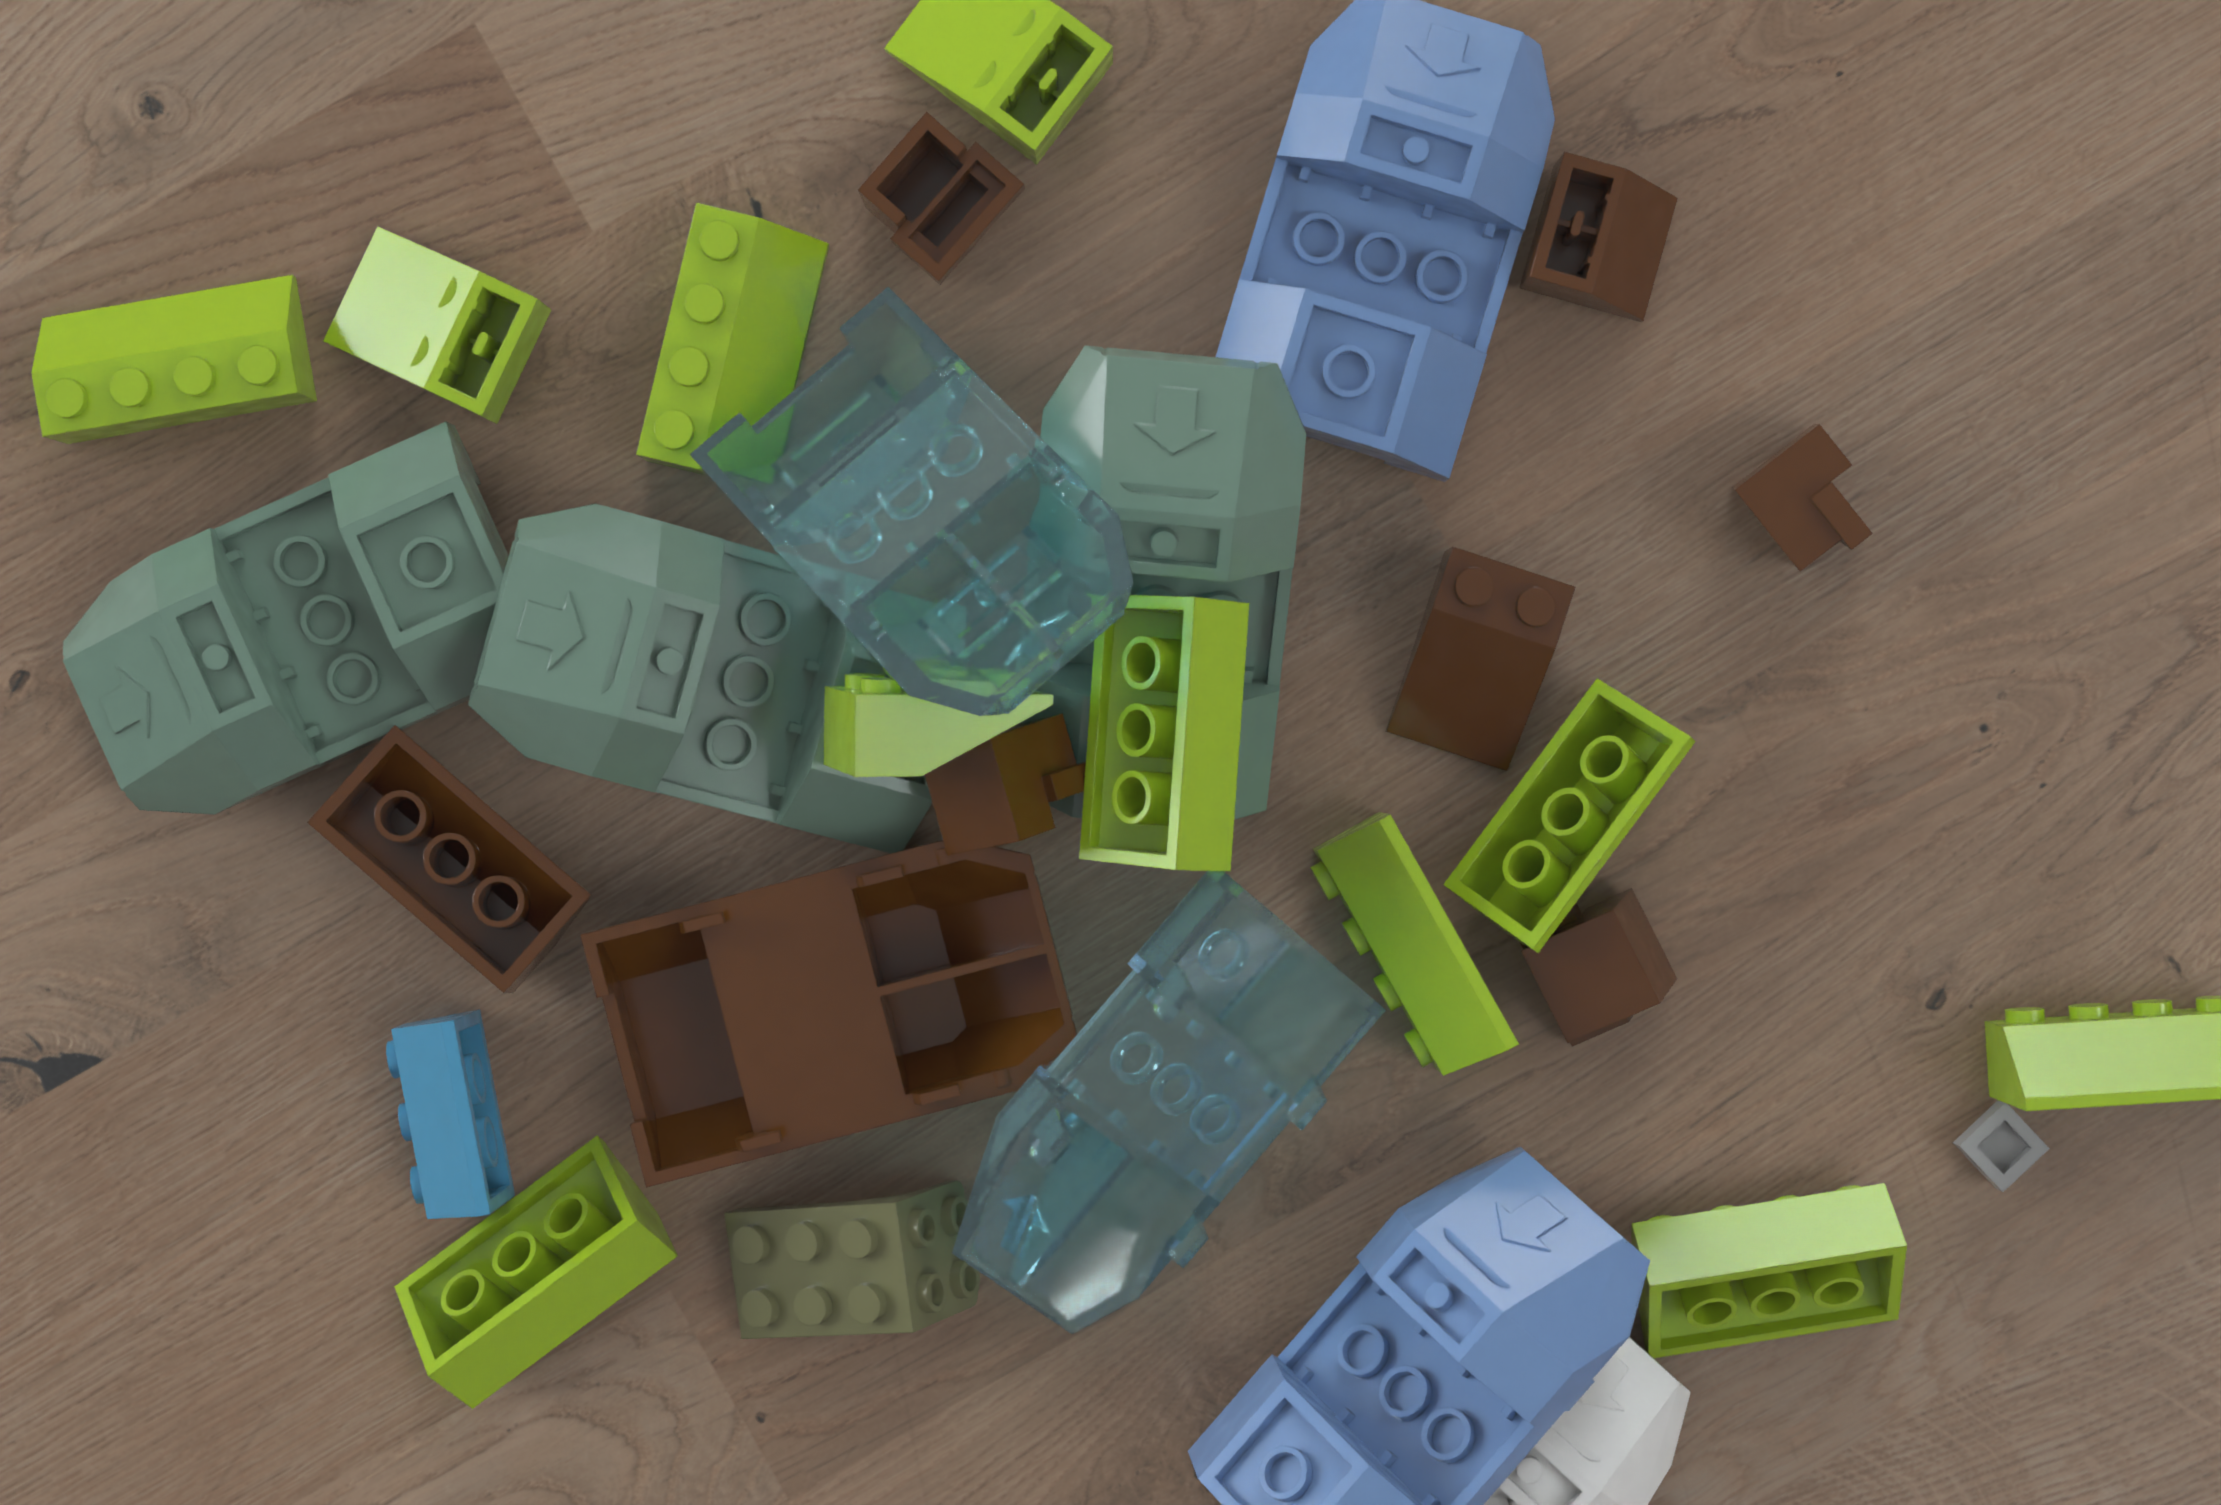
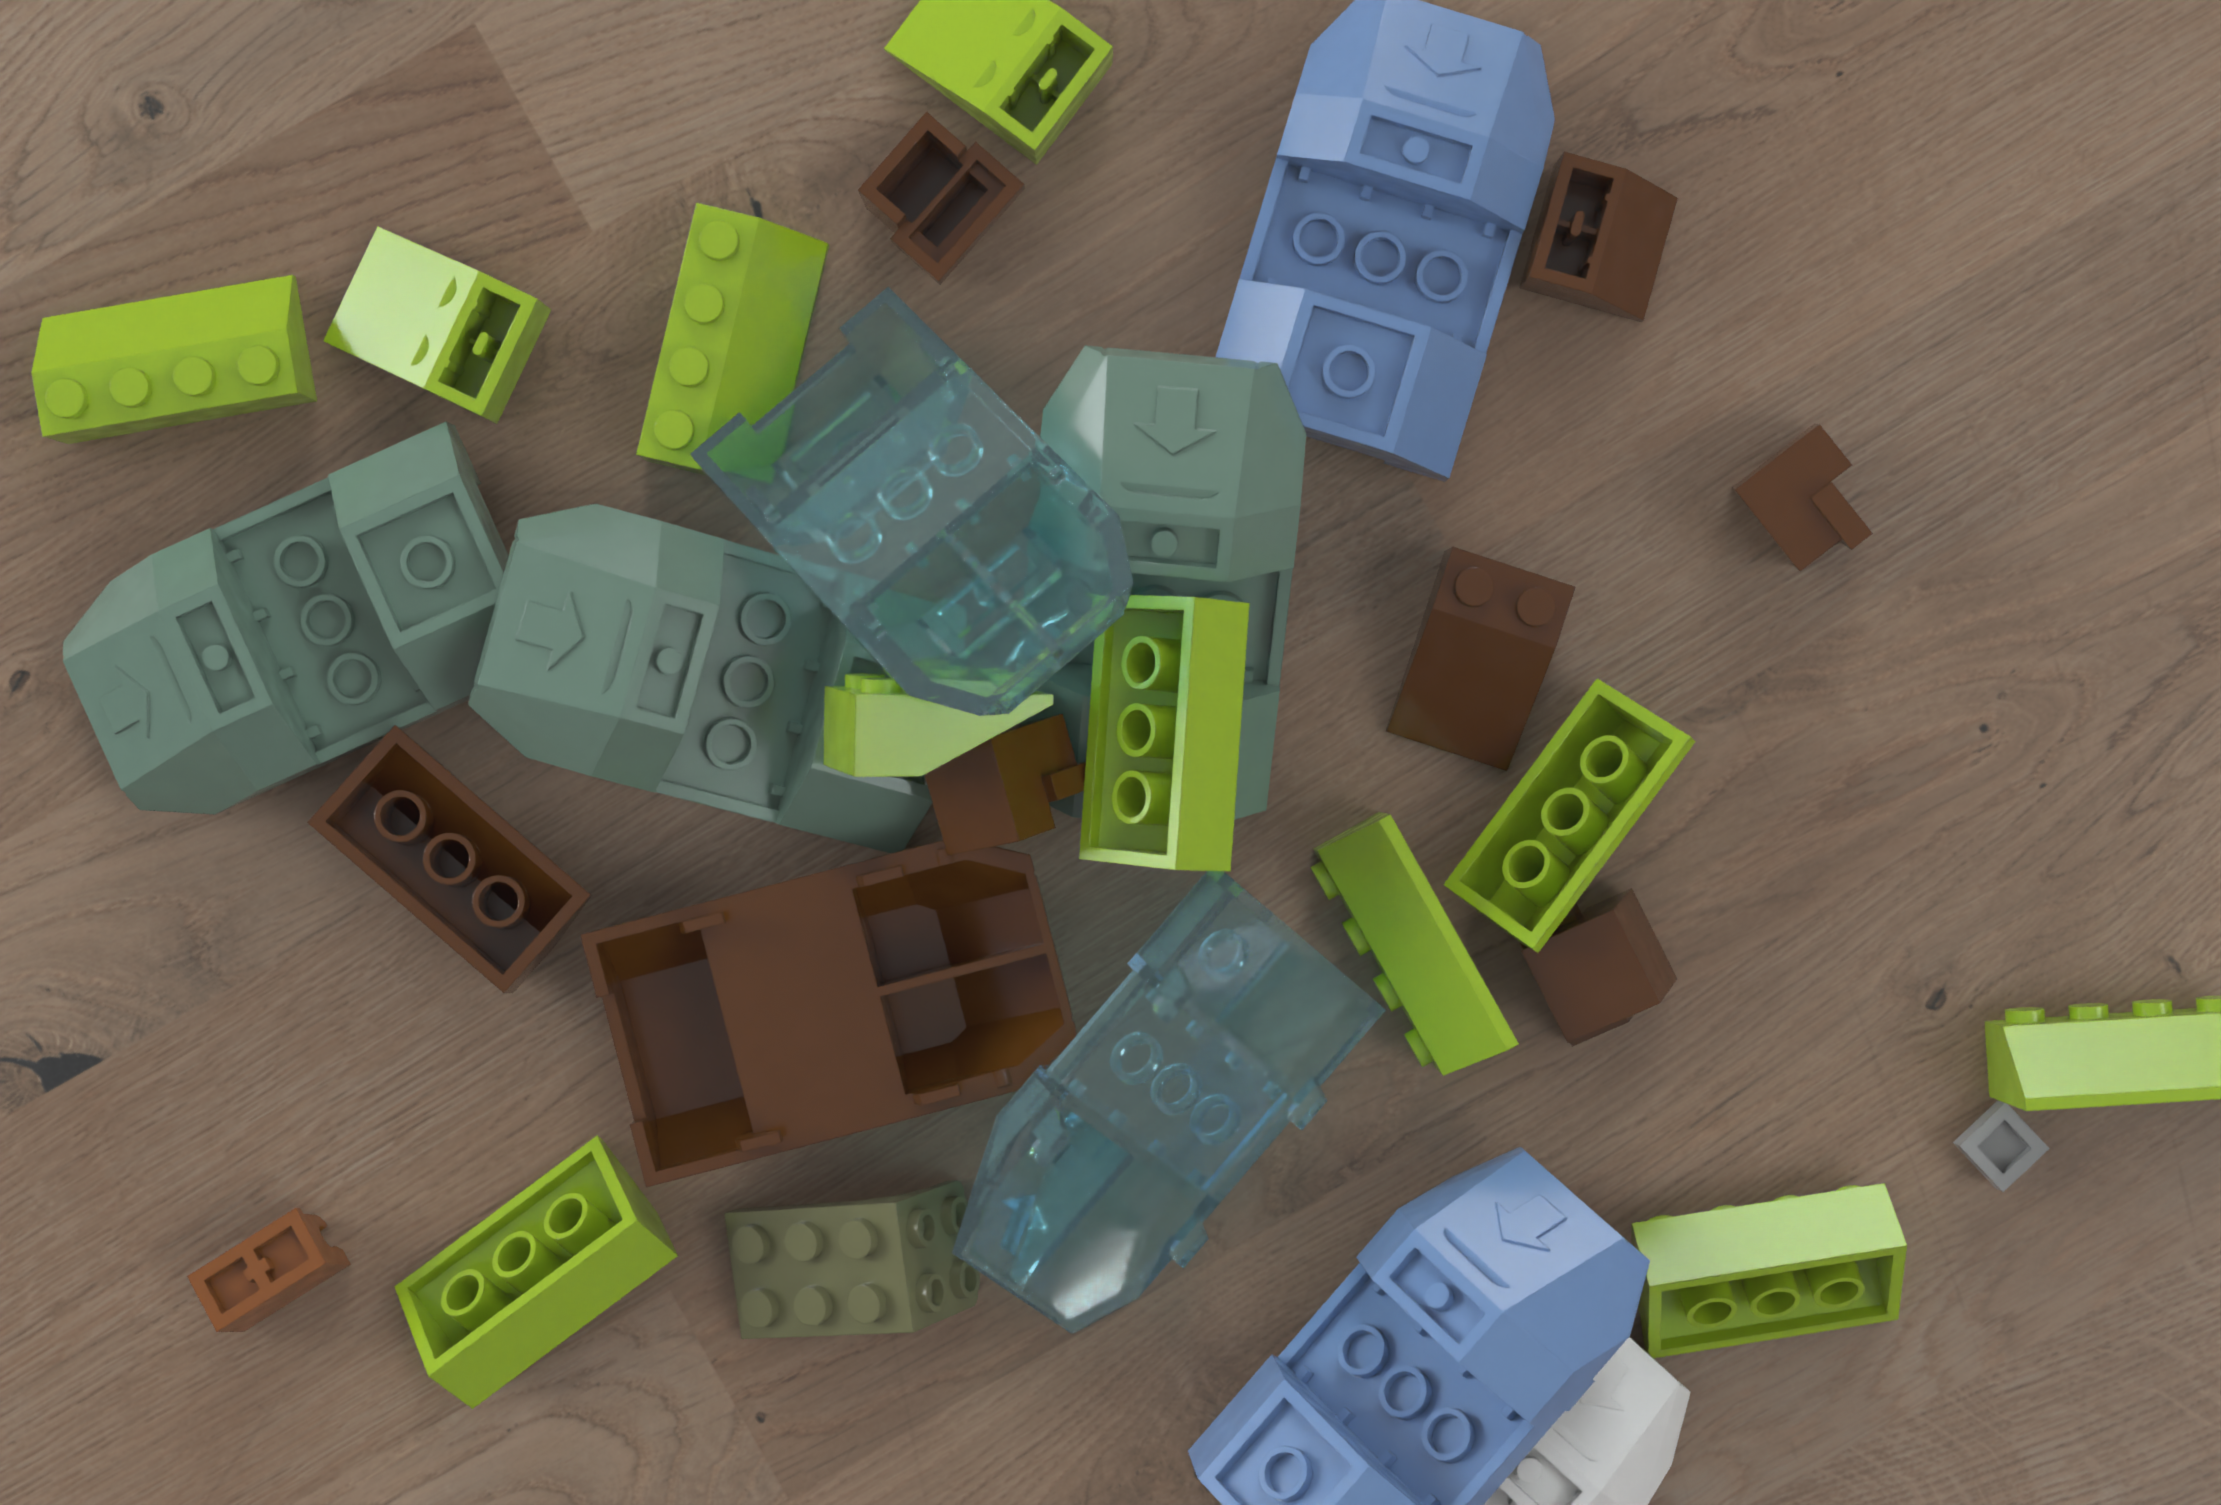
dark azure slope [386,1009,515,1219] -> none
none -> dark orange hinge [187,1208,351,1332]

